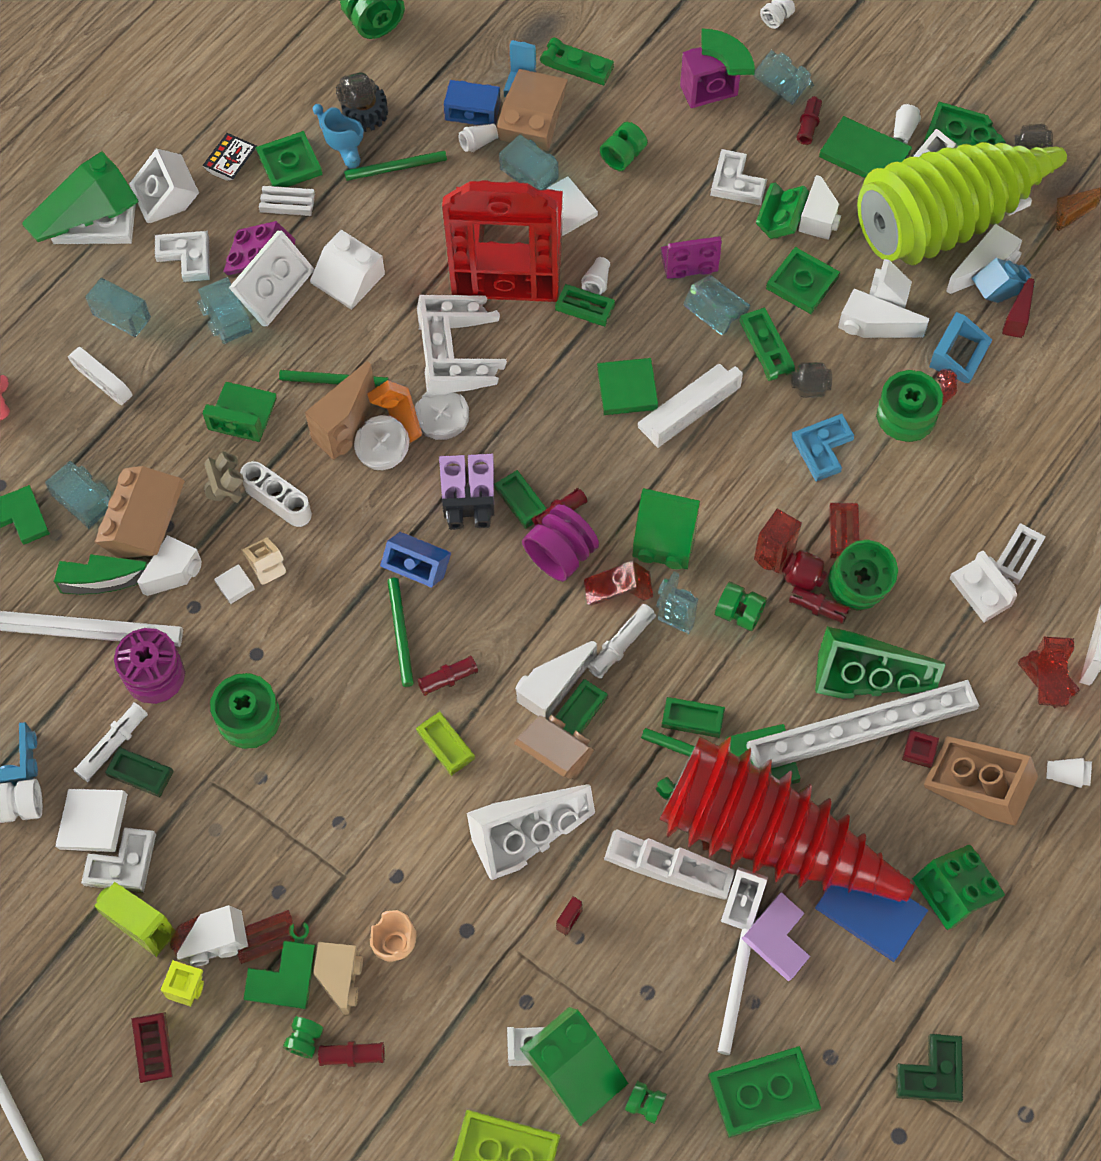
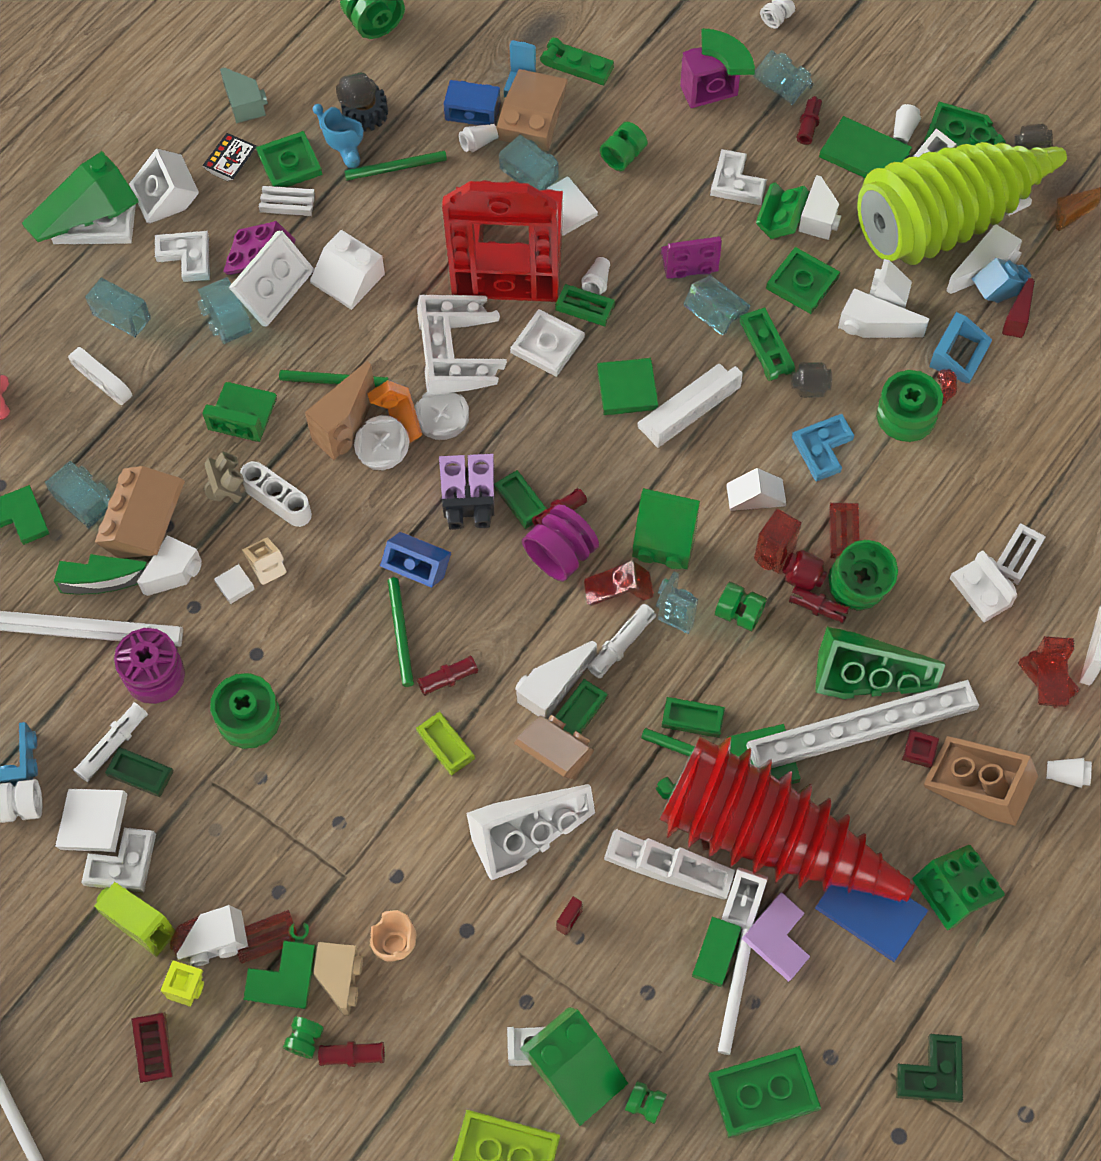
none -> sand green slope [220,68,268,124]
none -> white tile [510,309,585,377]
none -> green tile [692,916,742,987]
none -> white slope [727,468,786,511]

